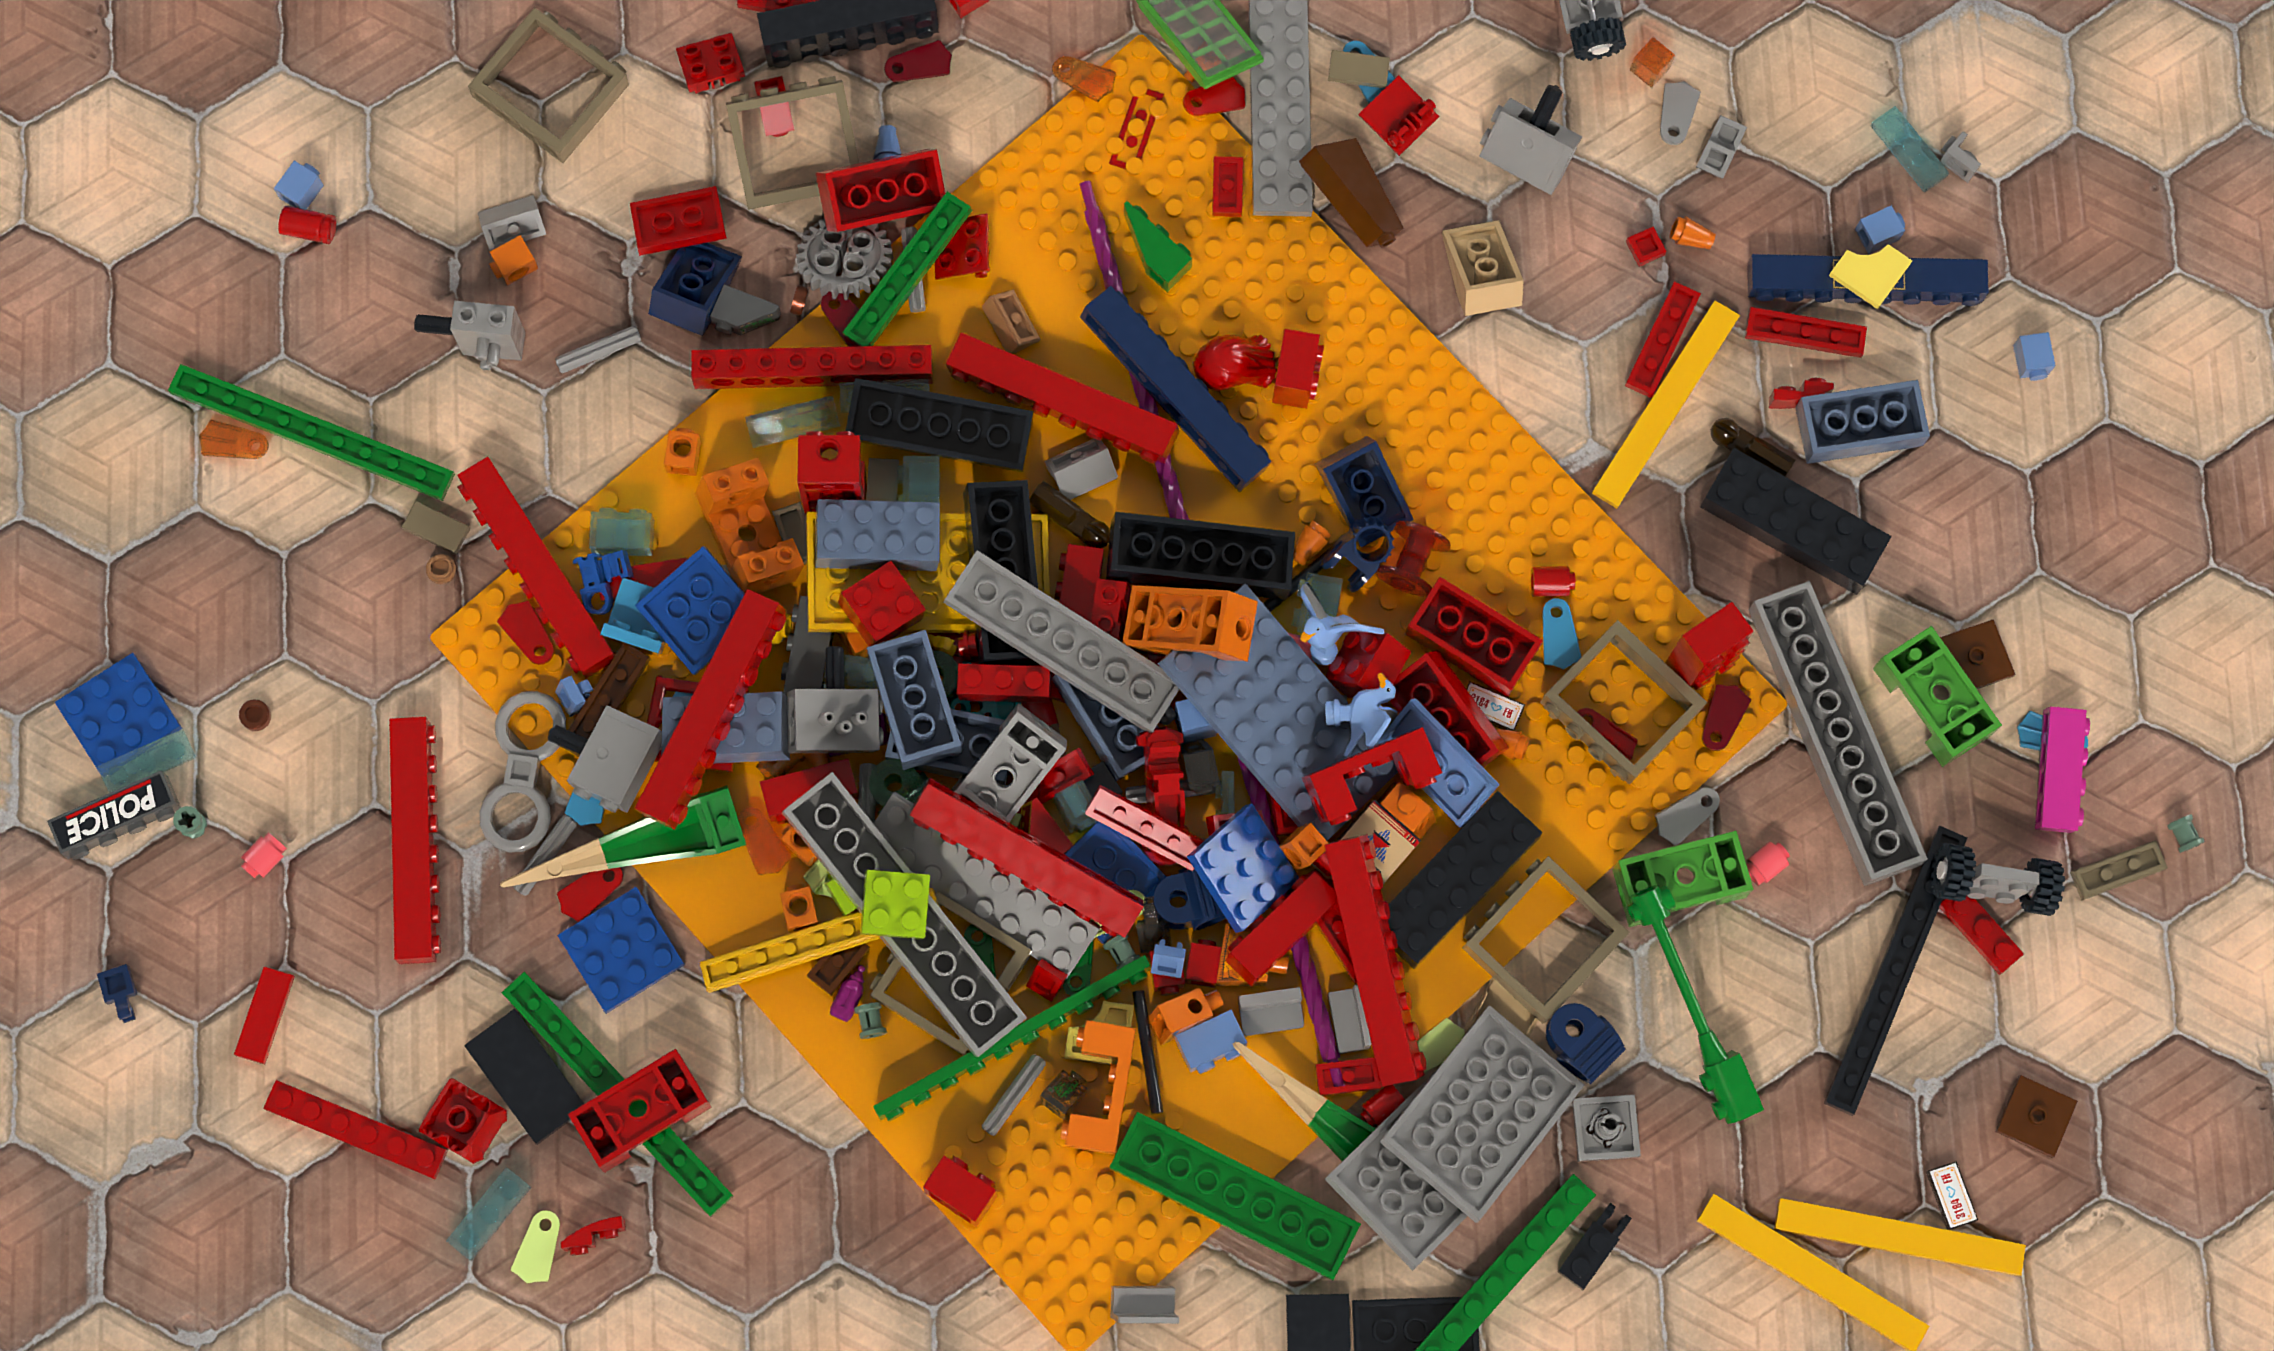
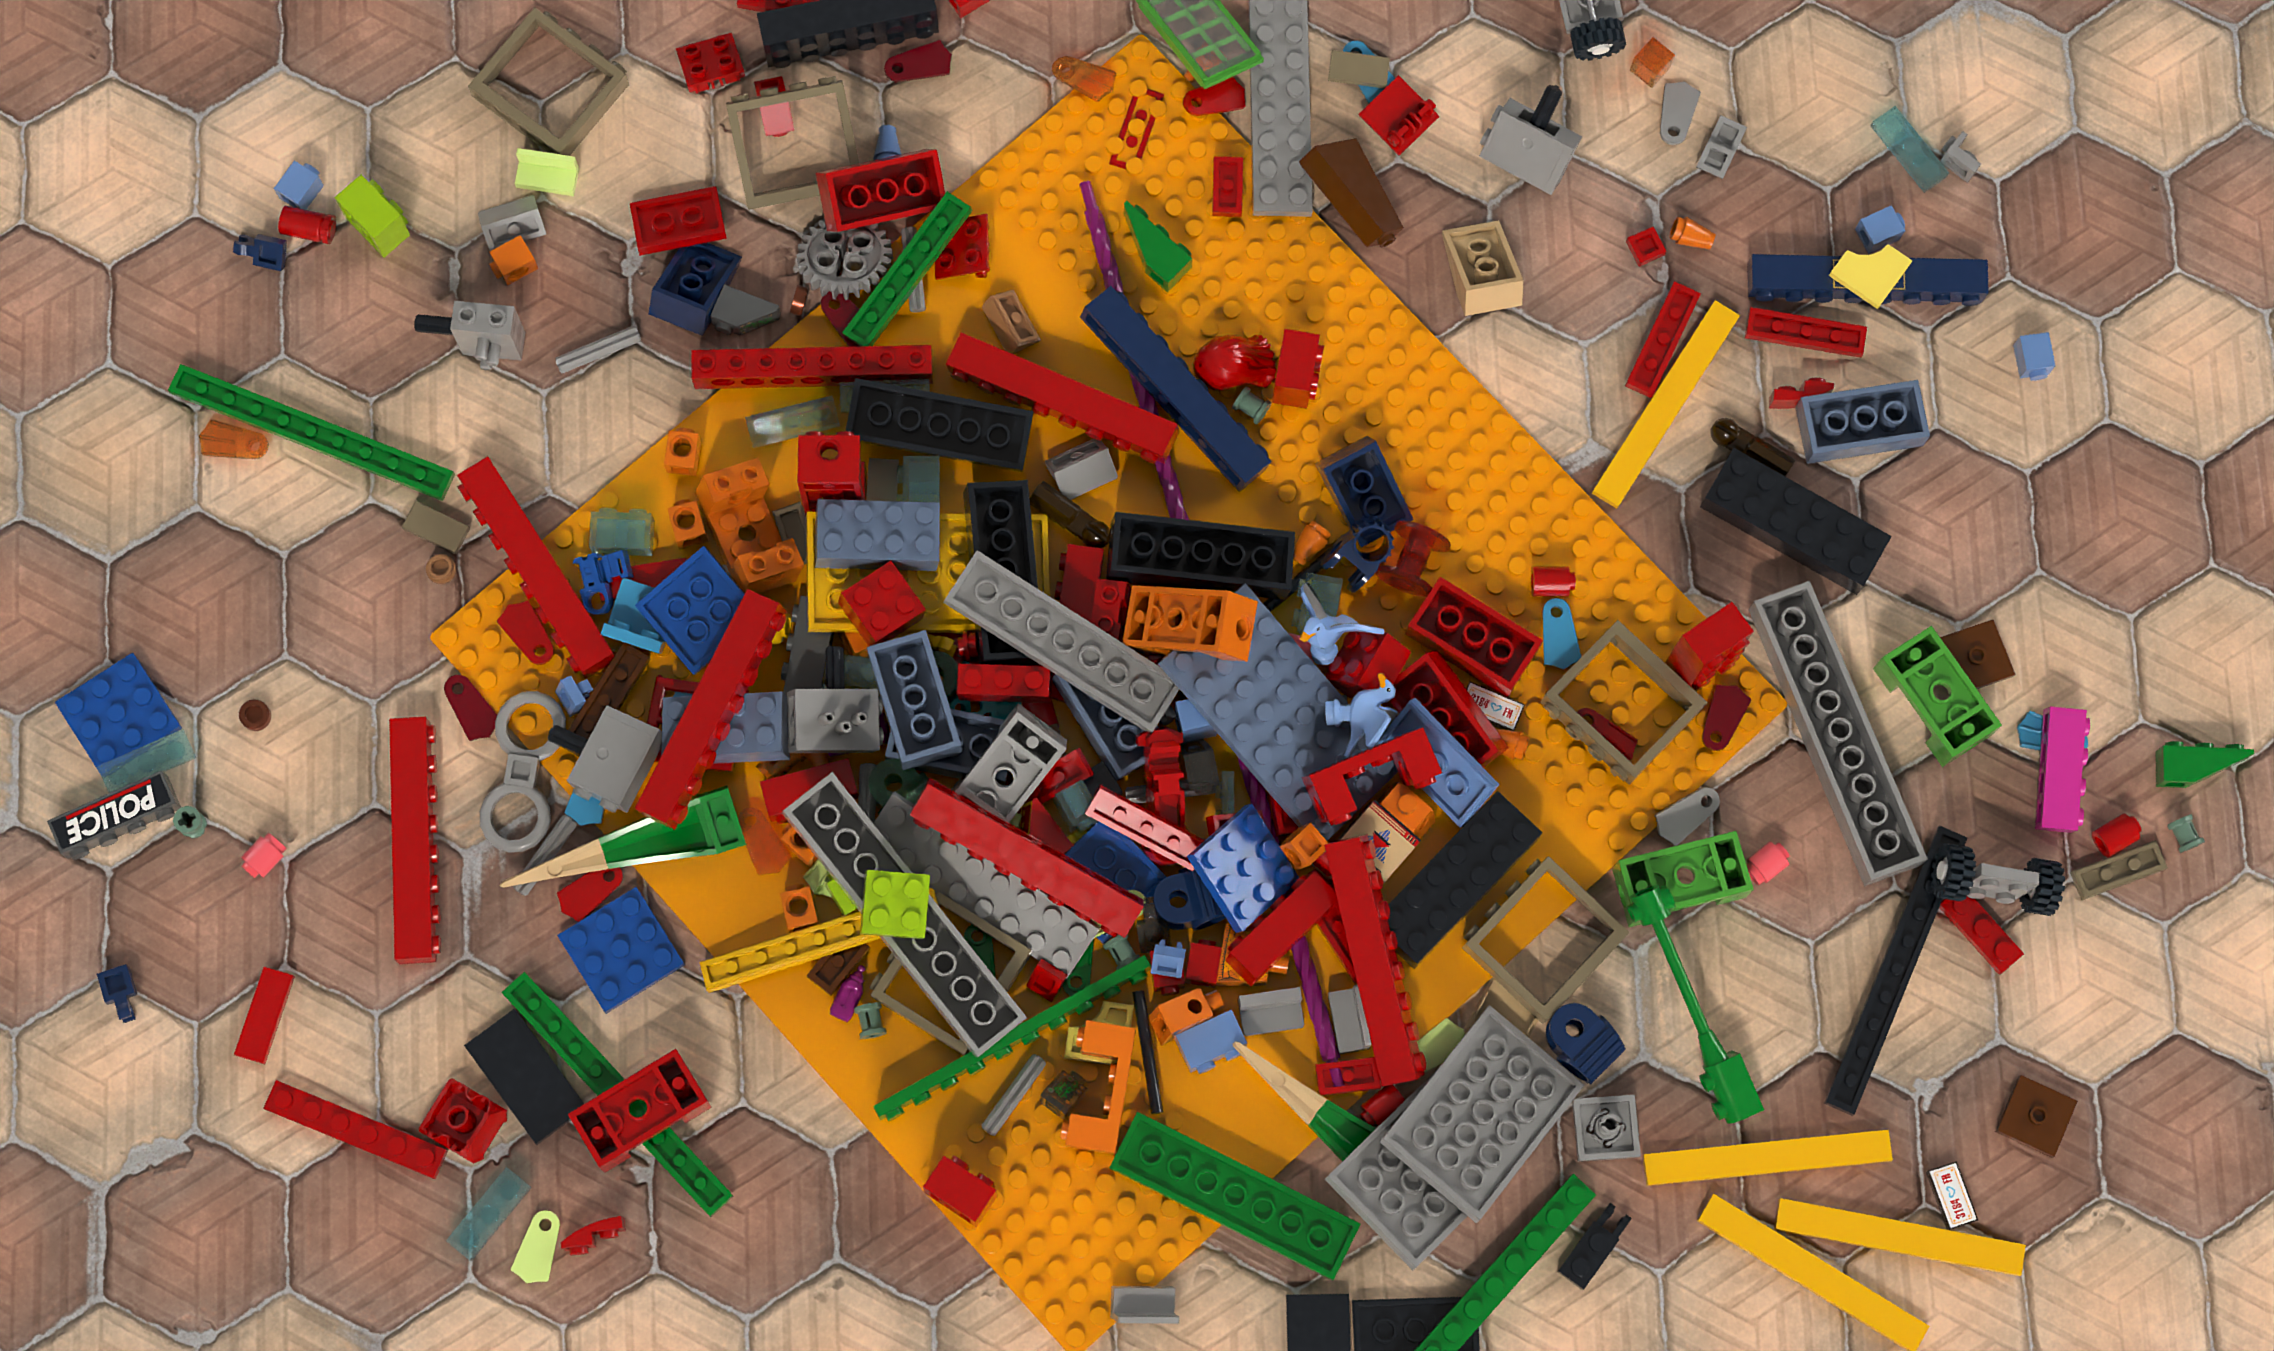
none -> dark blue plate [233,234,287,271]
none -> lime brick [334,174,410,258]
none -> dark red piece [444,675,497,741]
none -> yellowish green panel [515,148,579,196]
none -> orange brick [667,499,708,550]
none -> sand green bush [1232,386,1272,424]
none -> yellow tile [1642,1130,1893,1186]
none -> red brick [2092,813,2142,858]
none -> green slope [2155,741,2254,788]

